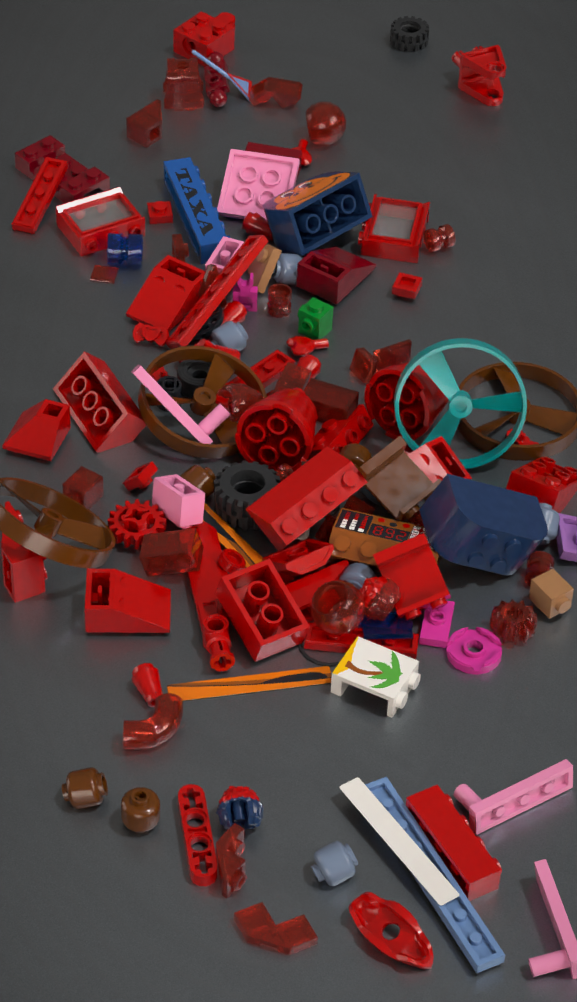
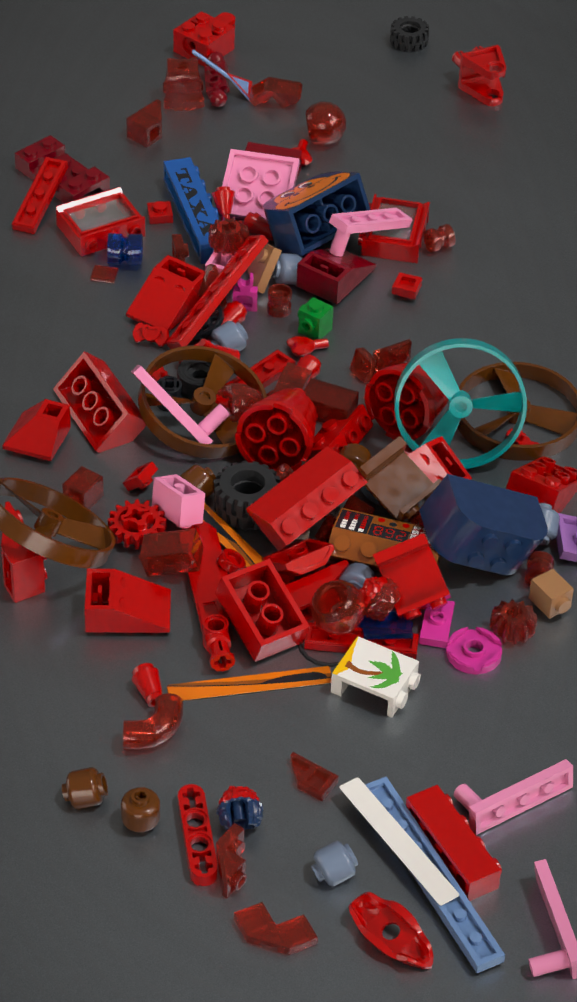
none -> clear red gear [208,217,249,256]
none -> red cone [212,186,235,231]
none -> clear red tile [290,752,339,801]
none -> bright pink piece [329,208,413,257]

